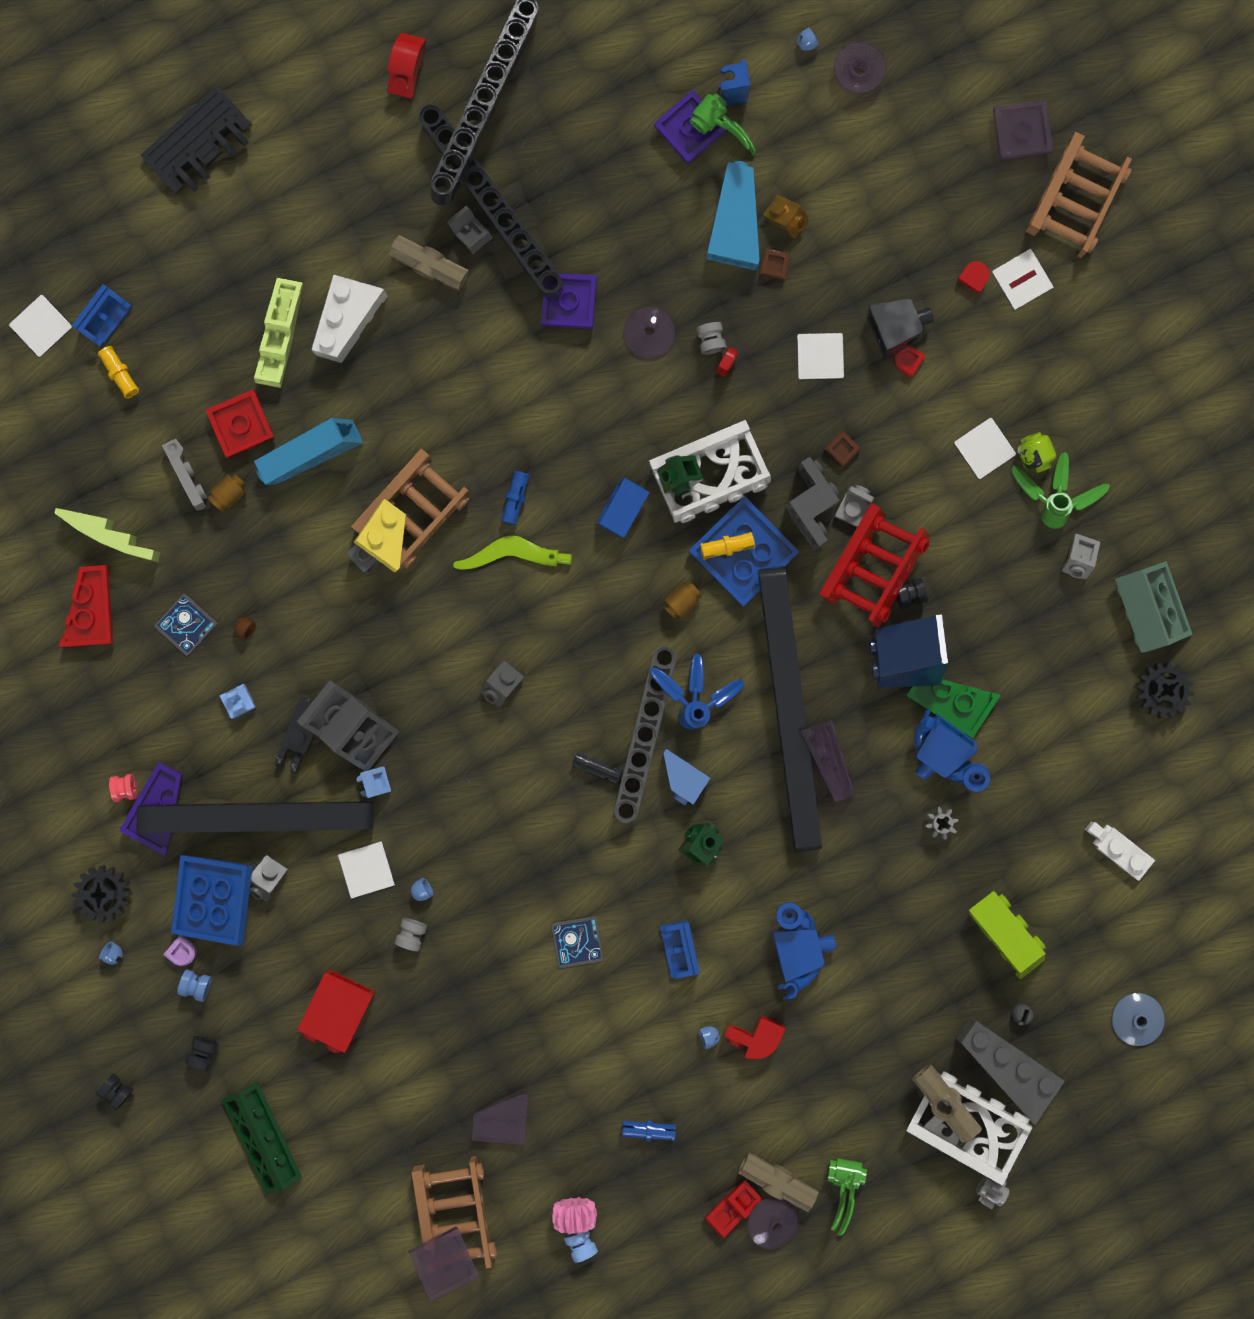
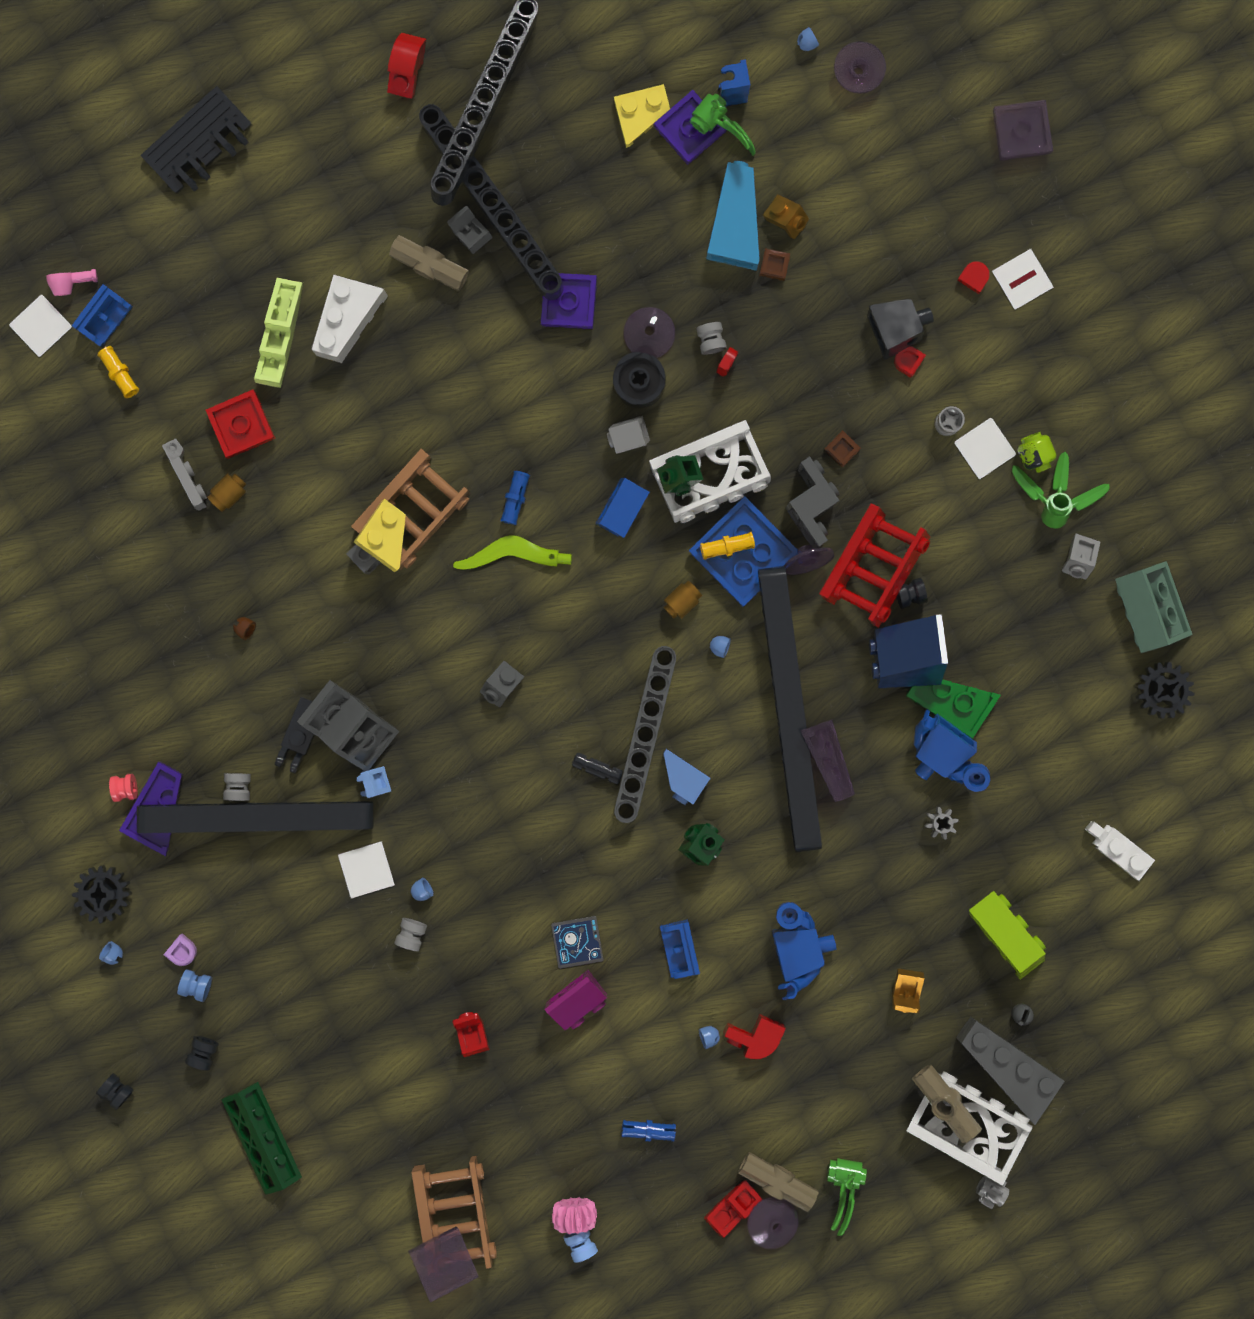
yellowish green slope [55,508,160,562] -> none
red wing [59,565,114,648] -> none
sticker [154,593,217,656] -> none
blue plate [171,855,253,946] -> none
light blue tile [220,684,256,719] -> none
bracket [249,855,288,902] -> none
dark azure slope [254,418,363,485] -> none
red brick [297,969,376,1054] -> none
clear purple wing [472,1092,529,1145] -> none
blue plant [650,654,744,730] -> none
white sticker [797,333,844,379] -> none
light grey bracket [834,485,874,528] -> none
medium nougat fence [1025,132,1132,258] -> none
sand blue dish [1111,993,1165,1046] -> none
none -> bright pink bar [46,269,98,296]
none -> light grey wheel [223,773,251,801]
none -> red bracket [452,1012,490,1057]
none -> magenta slope [544,970,607,1030]
none -> light grey brick [607,416,650,454]
none -> black brick [613,352,666,408]
none -> light yellow wing [614,84,670,148]
none -> medium blue hinge [710,636,731,658]
none -> clear purple dish [784,545,835,575]
none -> pearl gold bracket [892,969,925,1013]
none -> light grey wheel [934,406,965,436]

